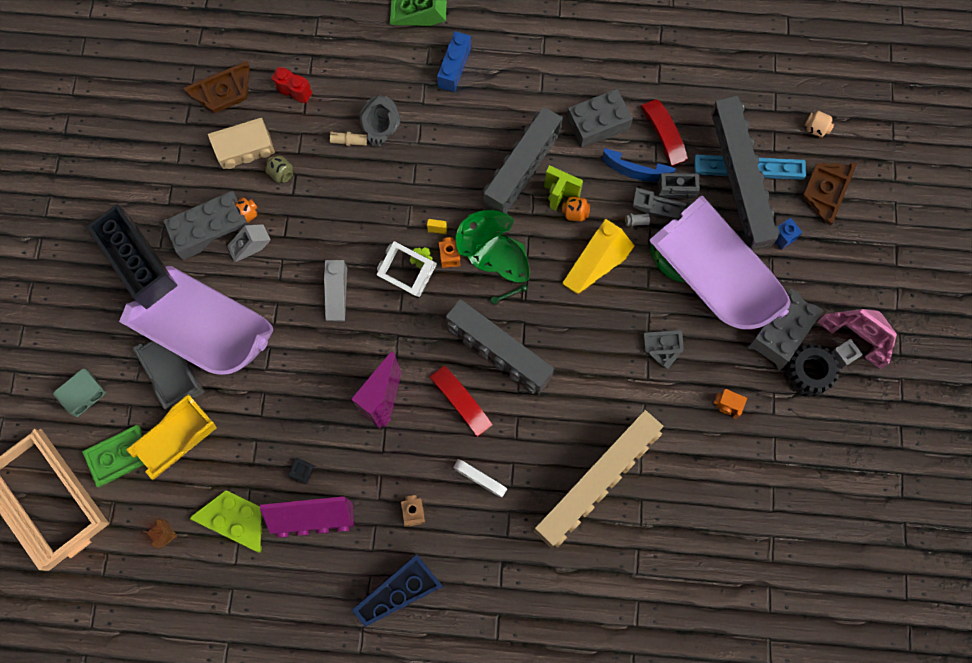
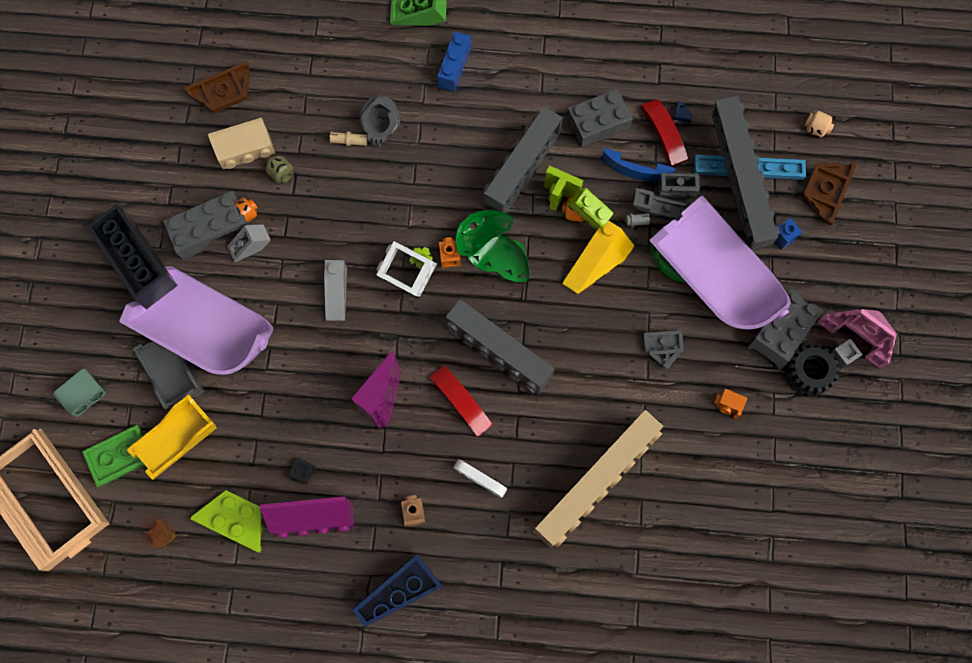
red brick [272,67,312,103] -> none
yellow tile [427,219,447,235] -> none
dark green hinge [491,284,528,305] -> none
none -> lime brick [568,188,613,229]
none -> dark blue tile [673,101,692,124]

